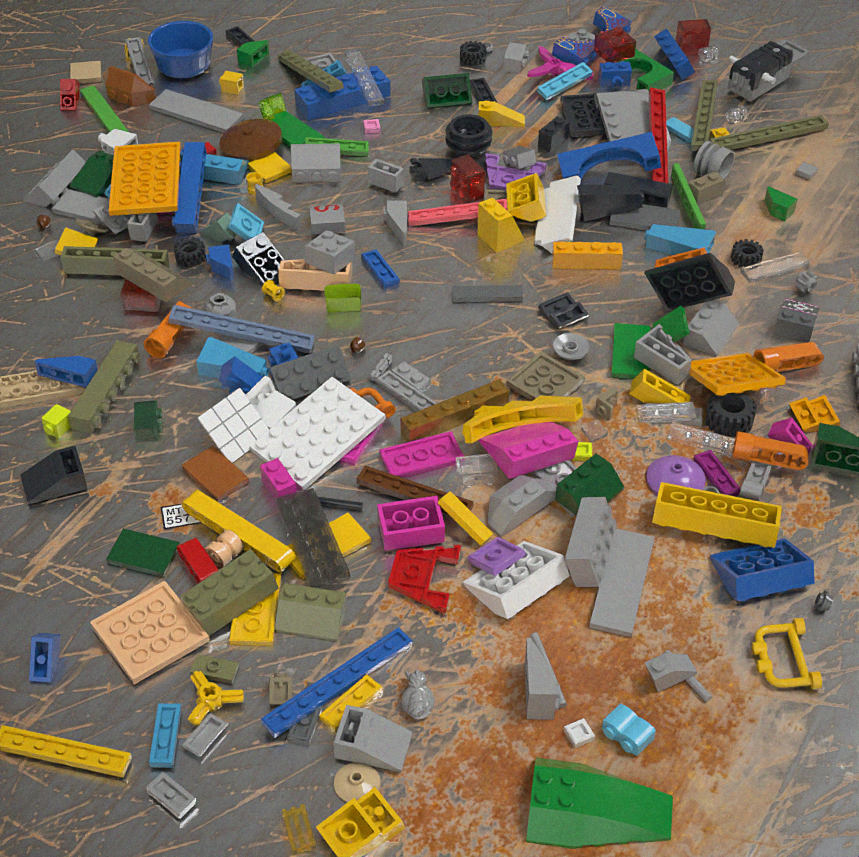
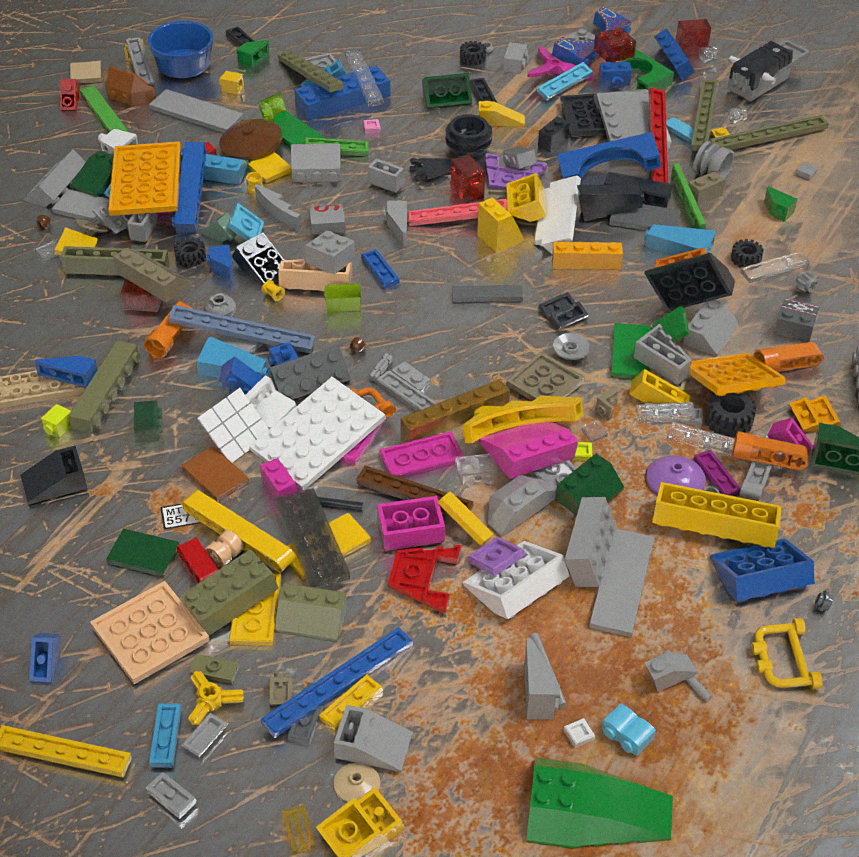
light grey hair [401,670,435,719] -> none

